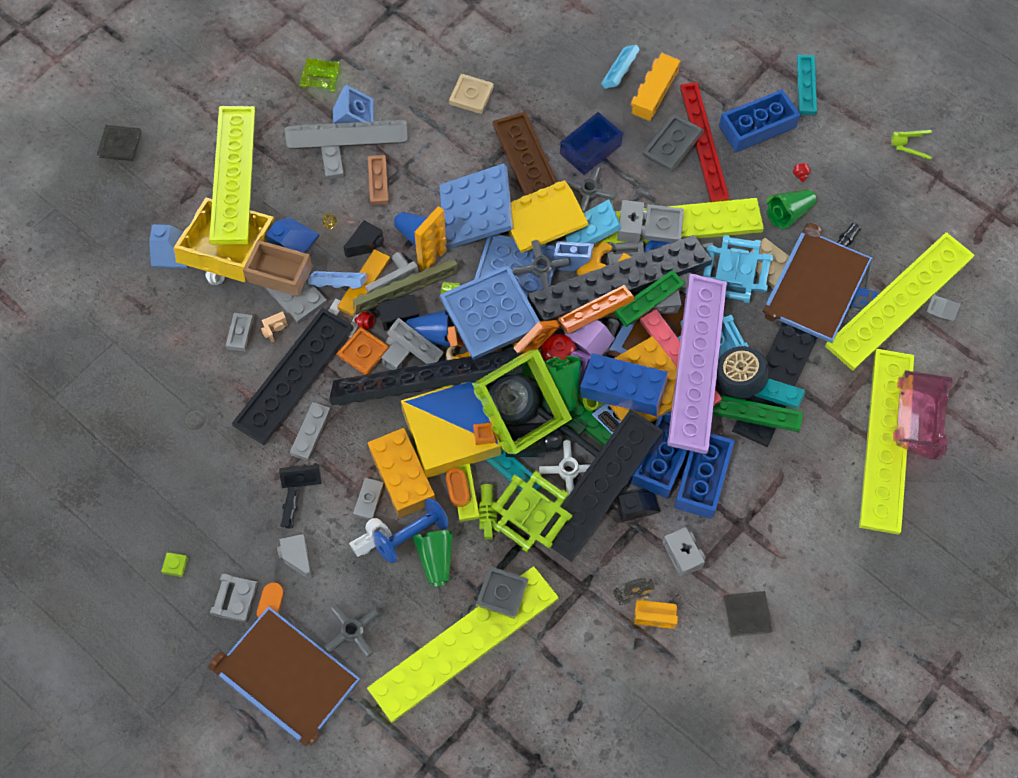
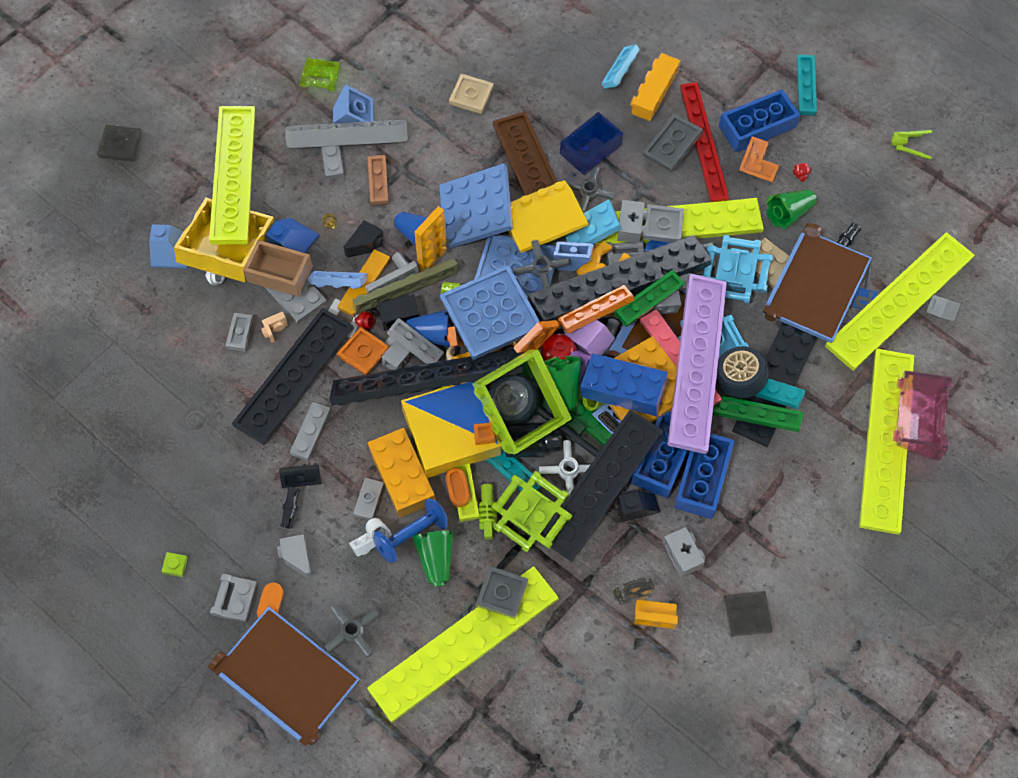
none -> orange plate [739,136,779,182]

